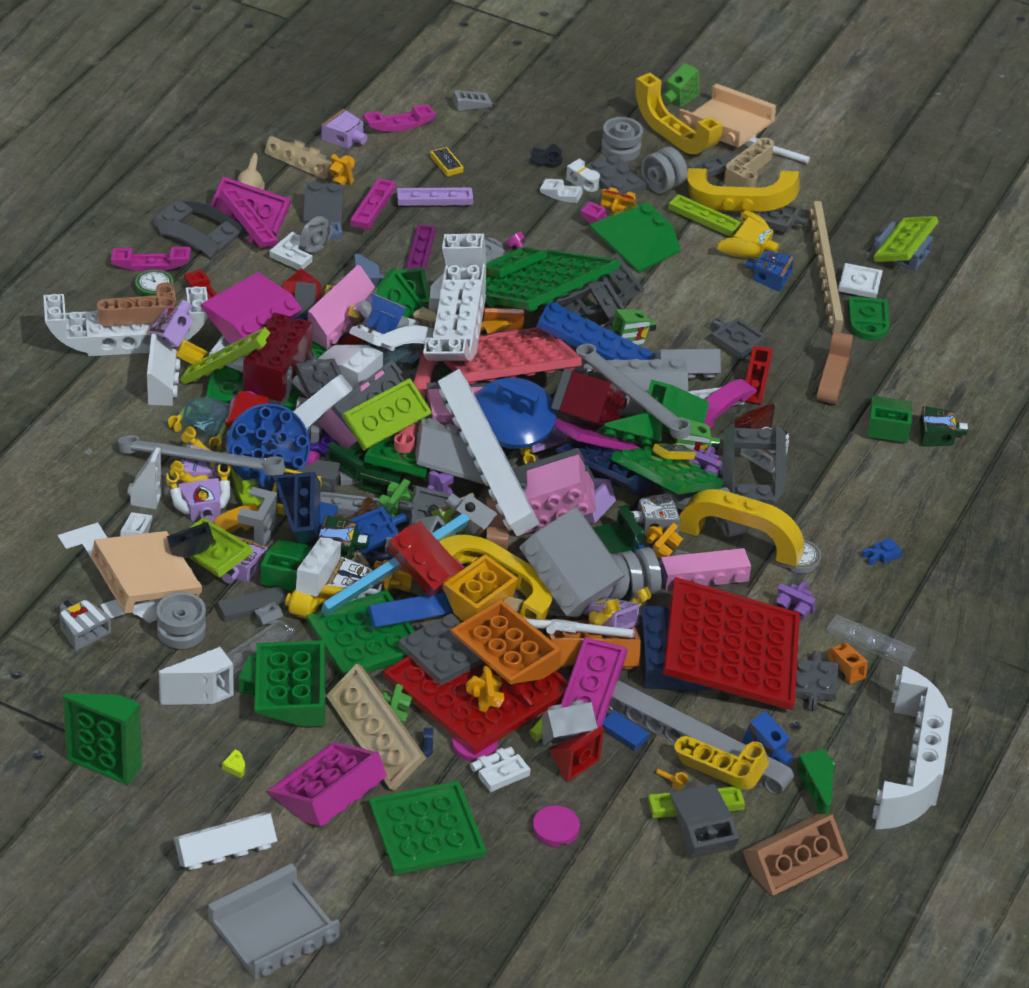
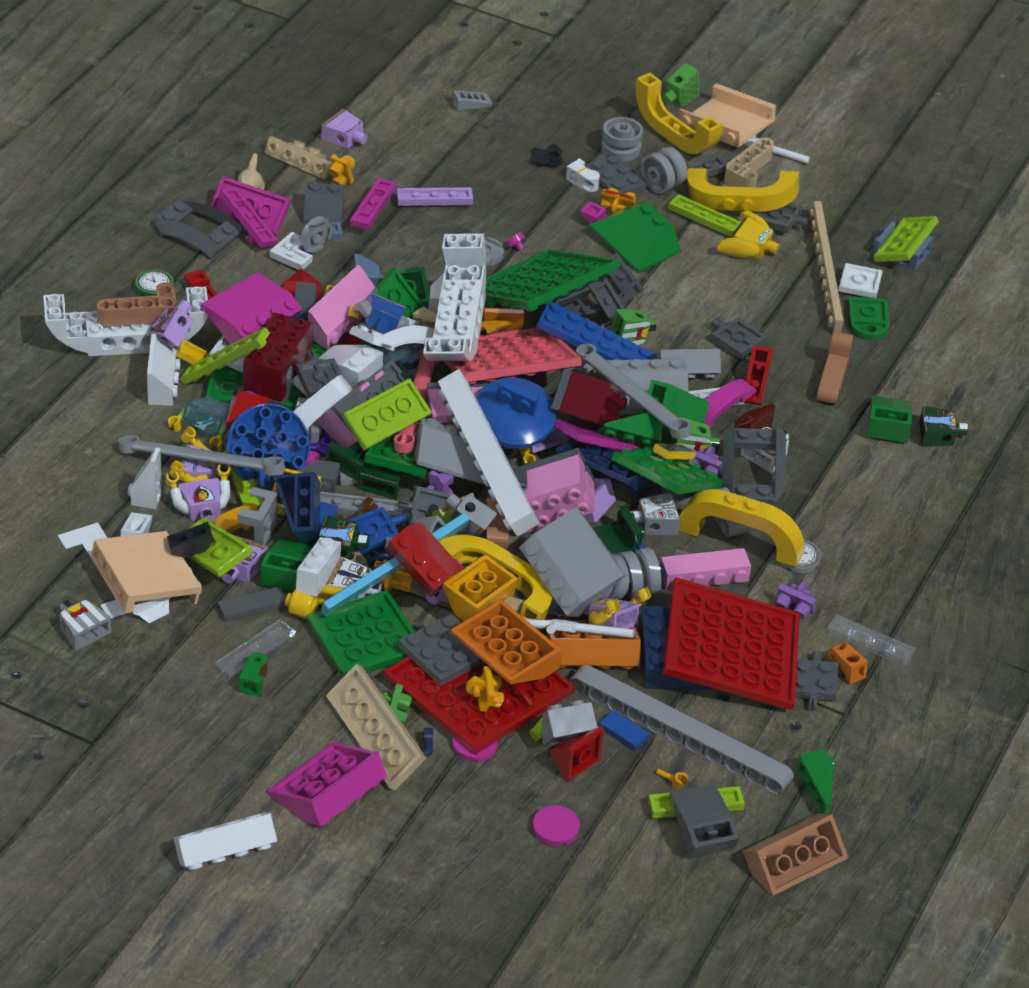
green slope [63,693,142,786] -> none
dark pink slope [111,247,191,271] -> none
light grey wheel [157,592,206,649] -> none
white slope [159,647,233,705] -> none
light grey panel [208,863,340,980] -> none
neon yellow tile [222,749,245,778] -> none
light grey plate [254,602,283,625] -> none
green slope [255,640,326,727] -> none
dark pink slope [362,104,436,132] -> none
blue tile [368,592,454,628] -> none
green plate [368,781,487,876] -> none
bright green hips [379,479,413,517] -> none
magenta tile [406,224,436,273] -> none
tile [430,147,464,177] -> none
white plate [470,747,531,792] -> none
green tile [486,246,547,278] -> none
white slope [540,179,583,203] -> none
dark pink tile [561,637,628,727] -> none
light orange hips [646,522,683,559] -> none
yellow beam [674,736,769,790] -> none
blue torso [741,711,794,766] -> none
blue torso [746,251,794,292] -> none
blue plate [862,538,903,565] -> none
white slope [872,666,952,829] -> none

